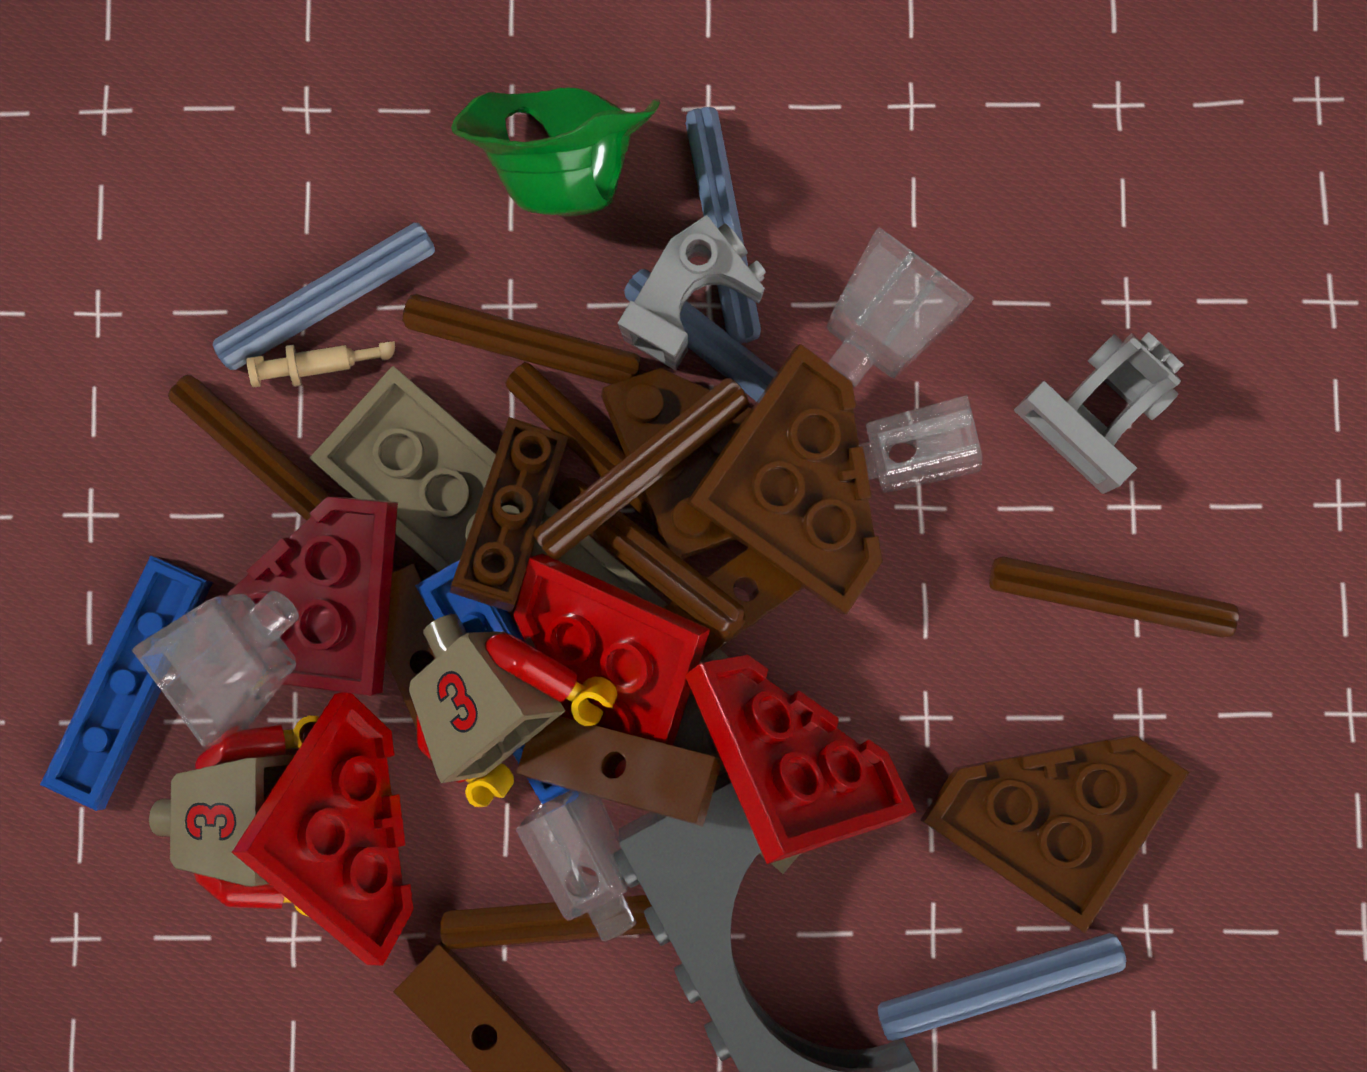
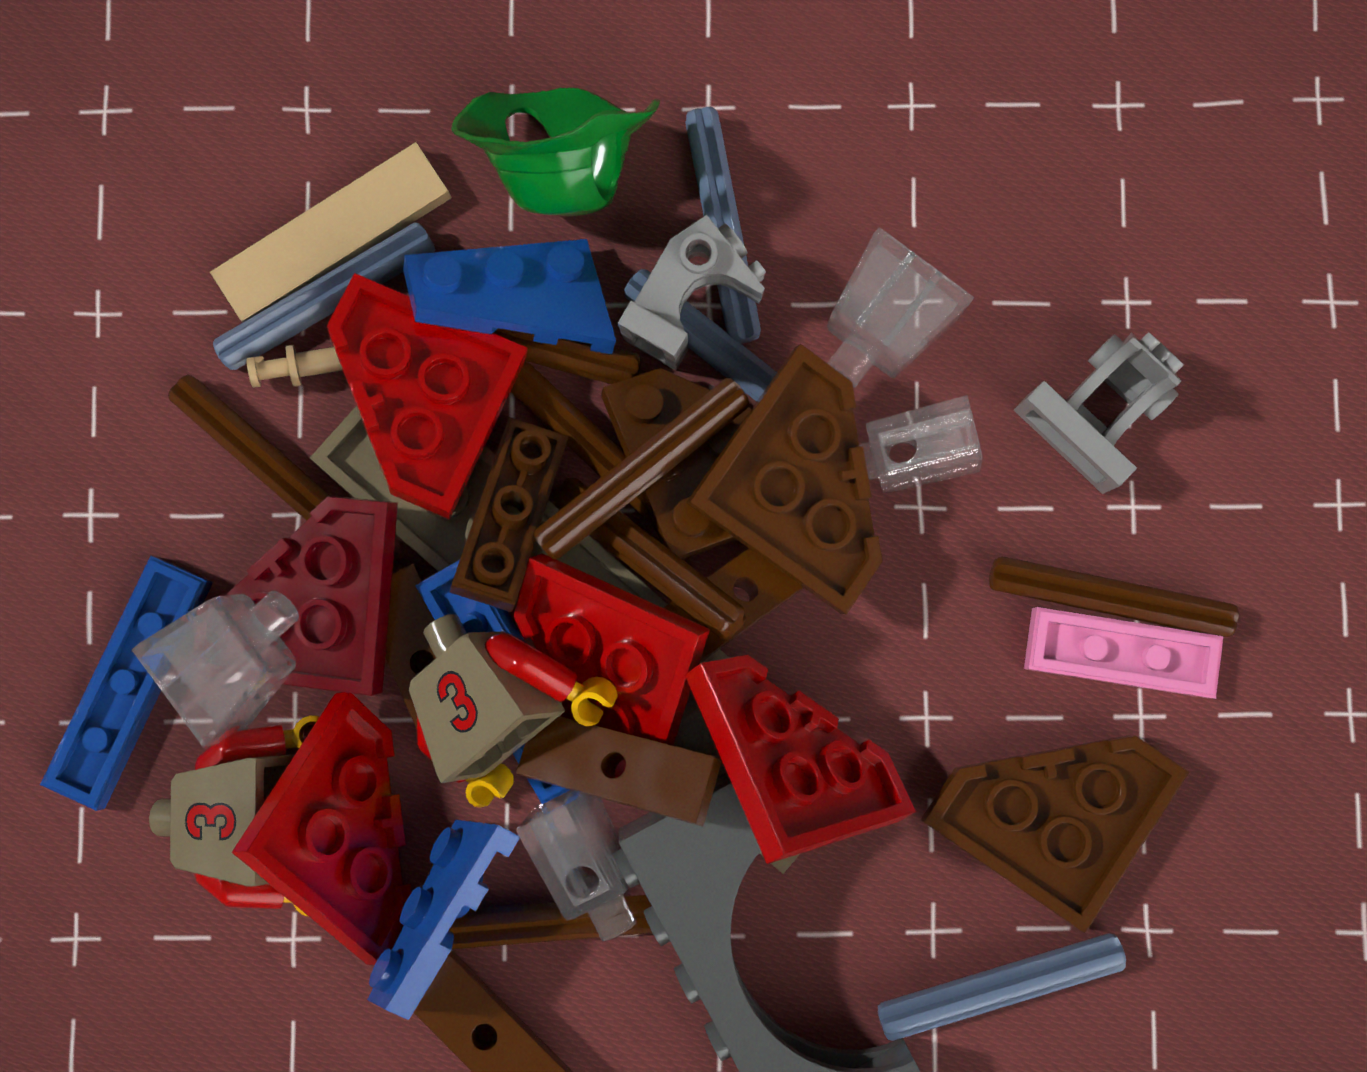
none -> tan tile [210,142,452,323]
none -> red plate [327,273,528,520]
none -> blue wing [367,820,521,1020]
none -> blue wing [403,239,616,354]
none -> bright pink tile [1024,607,1223,699]

